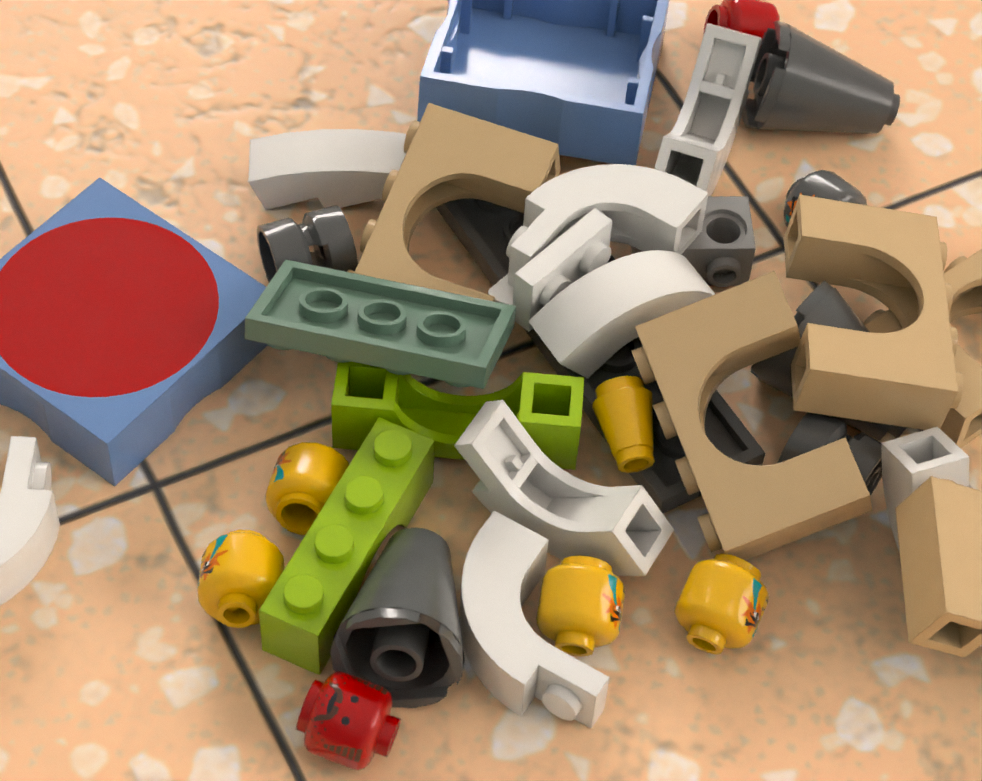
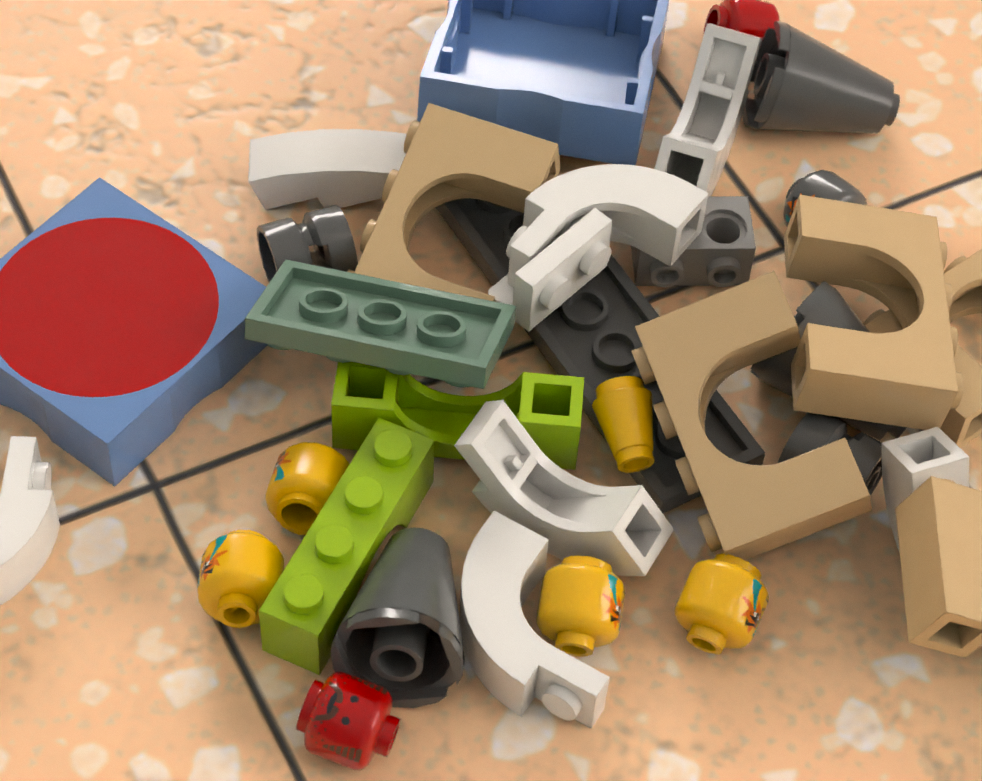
white arch [528,250,715,378] -> none

